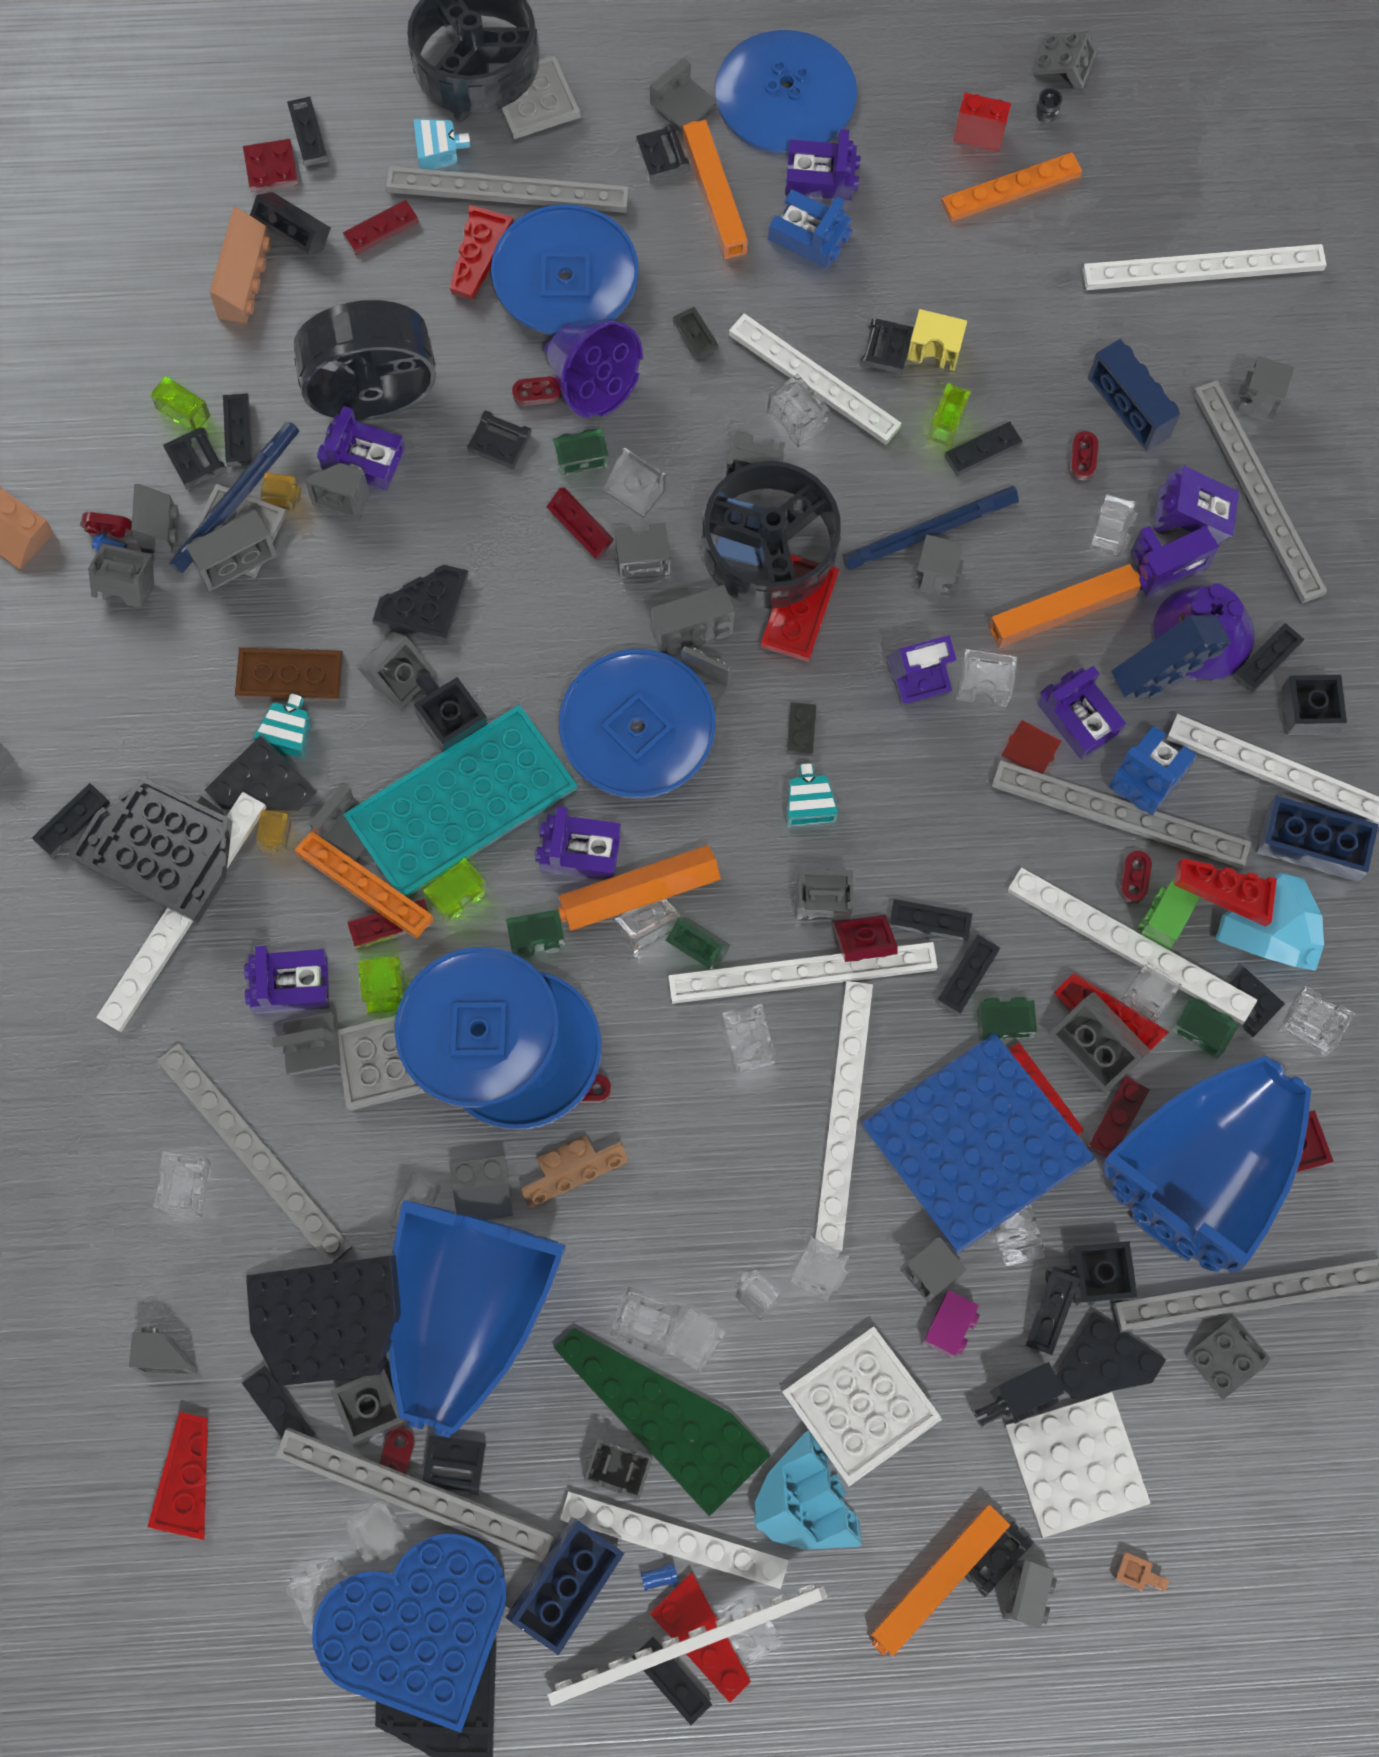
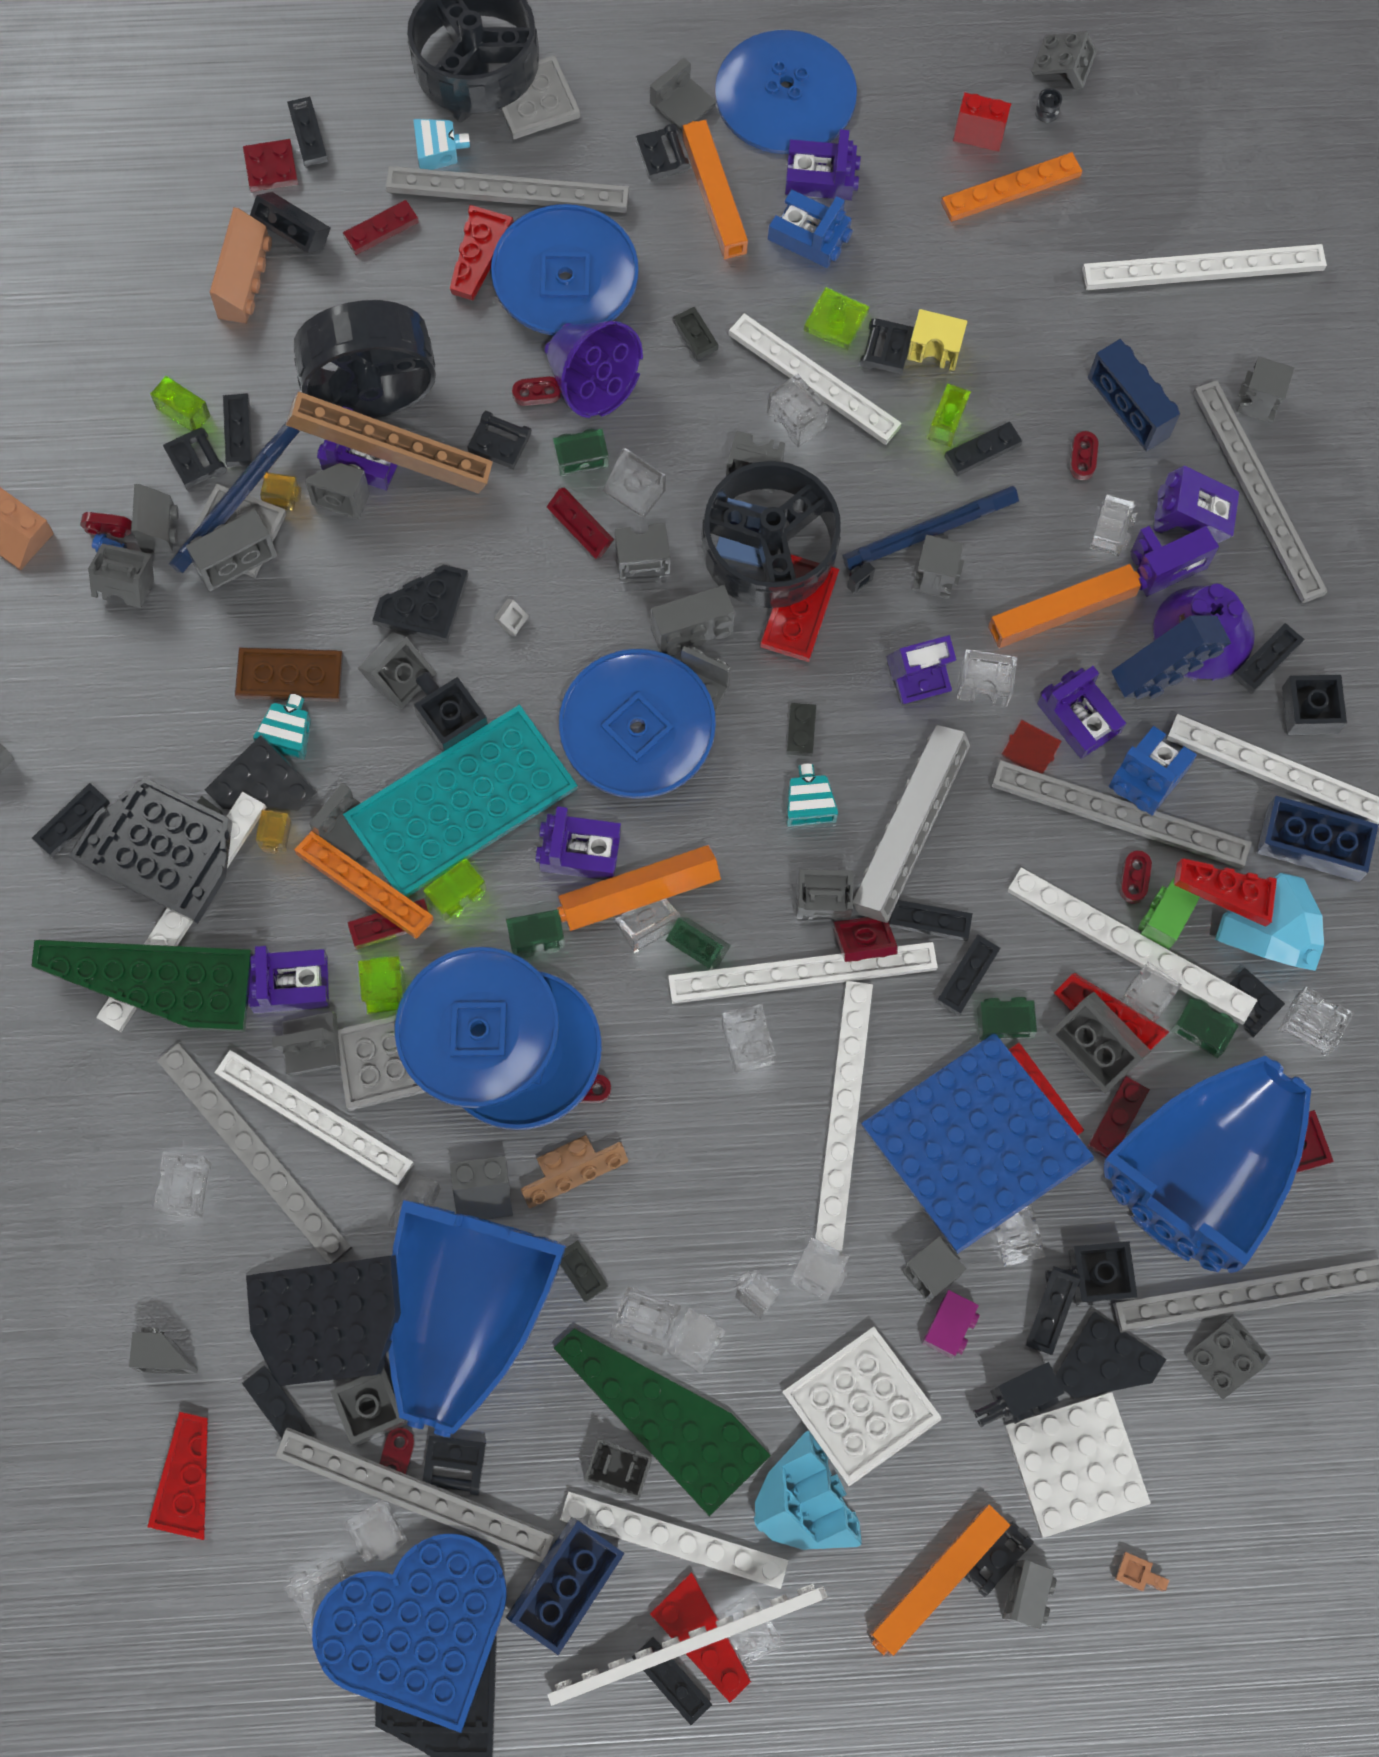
blue pin [641,1563,679,1591] -> none
none -> dark green wing [31,940,253,1032]
none -> white plate [214,1050,414,1187]
none -> medium nougat brick [286,391,493,494]
none -> light grey plate [494,599,529,636]
none -> pearl dark grey plate [560,1240,609,1304]
none -> clear neon green tile [804,287,869,350]
none -> black plate [847,562,875,594]
none -> light grey brick [853,725,970,923]

